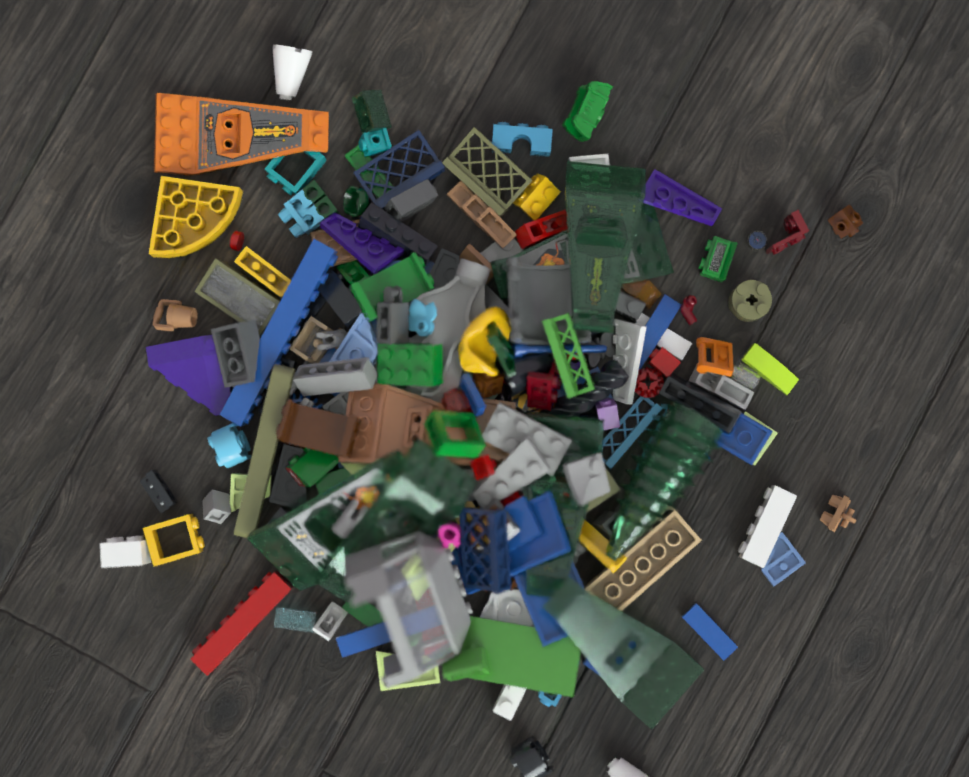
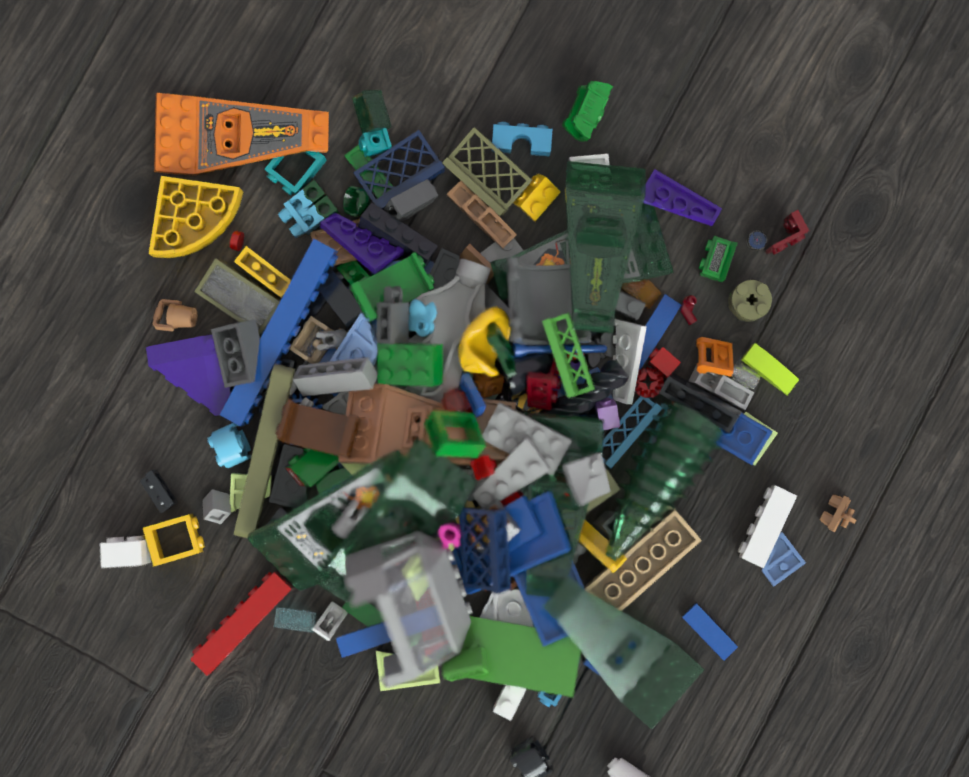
white cone [273,45,312,100] -> none
red slope [514,208,574,250] -> none
white tile [635,313,692,361] -> none
reddish brown brick [828,204,863,239] -> none

